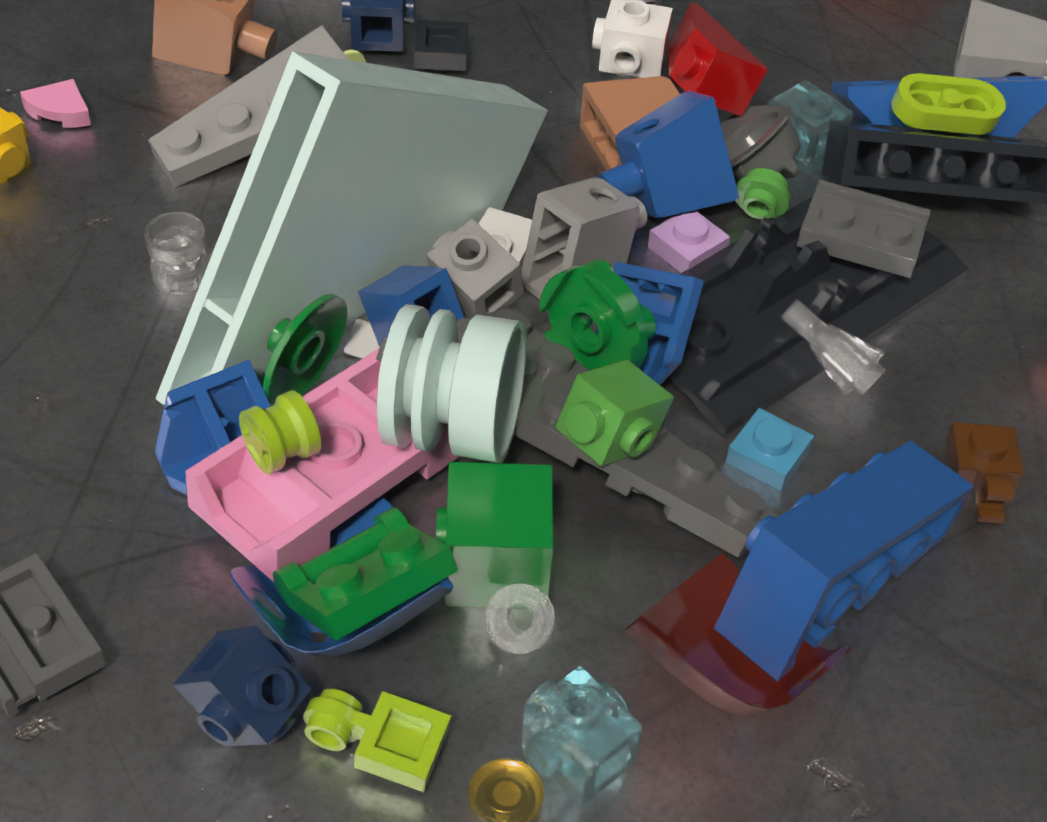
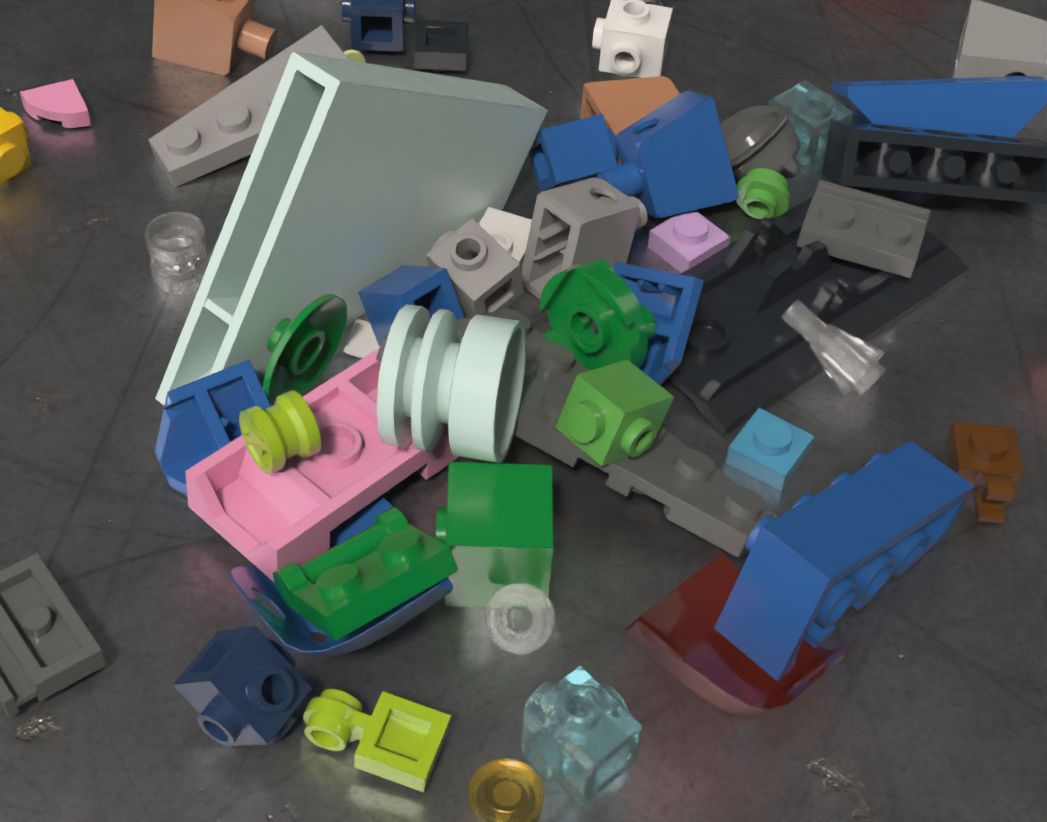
red slope [667,2,768,117] -> none
lime plate [891,73,1006,135] -> none
none -> blue brick [528,114,618,193]

